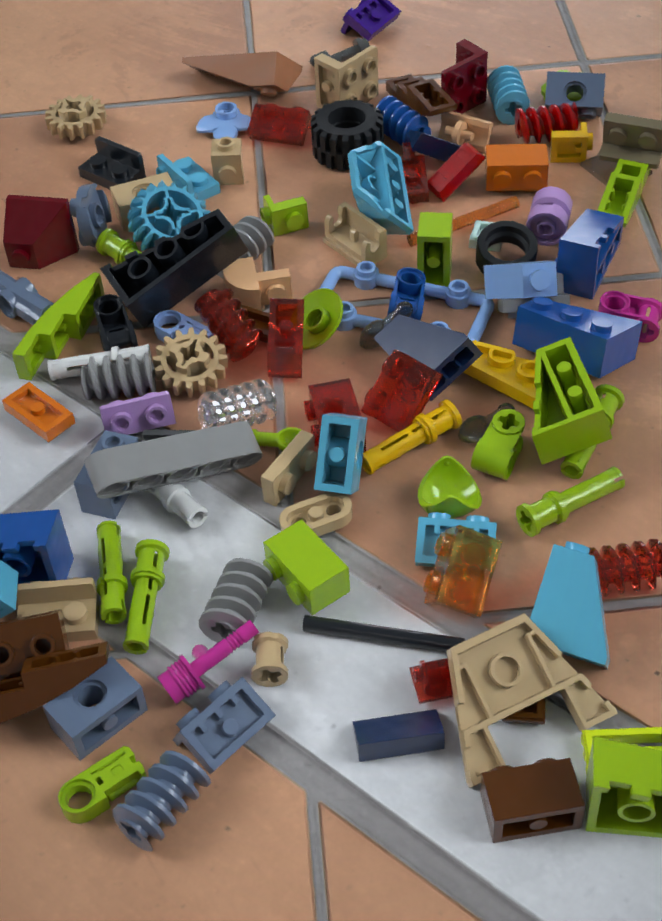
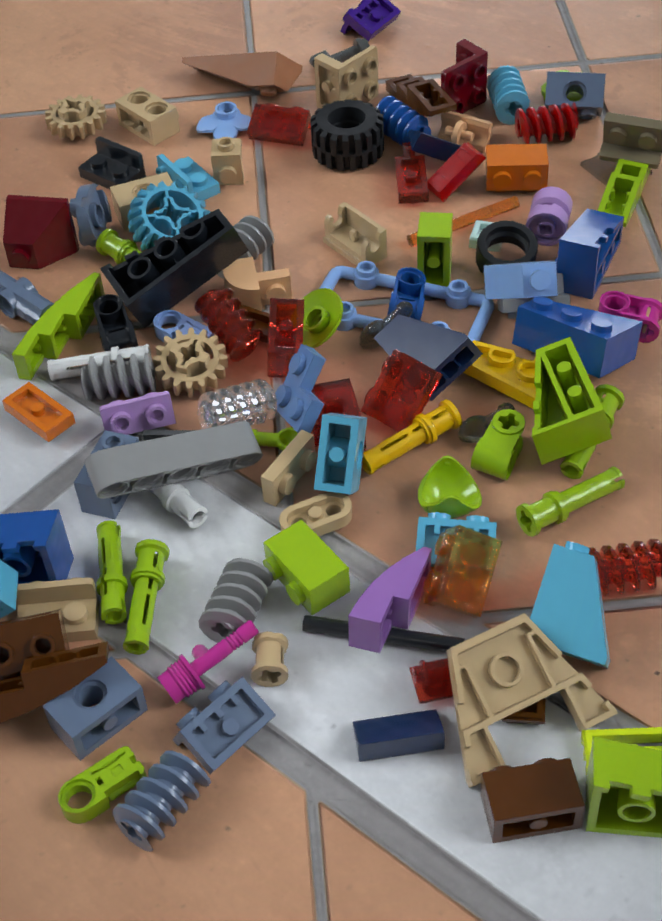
lime bracket [260,194,309,237] -> none
medium azure wedge [347,141,414,235] -> none
yellow bracket [550,122,593,163] -> none
none -> tan brick [115,87,180,146]
none -> medium blue plate [273,344,326,433]
none -> medium lavender slope [348,547,432,653]

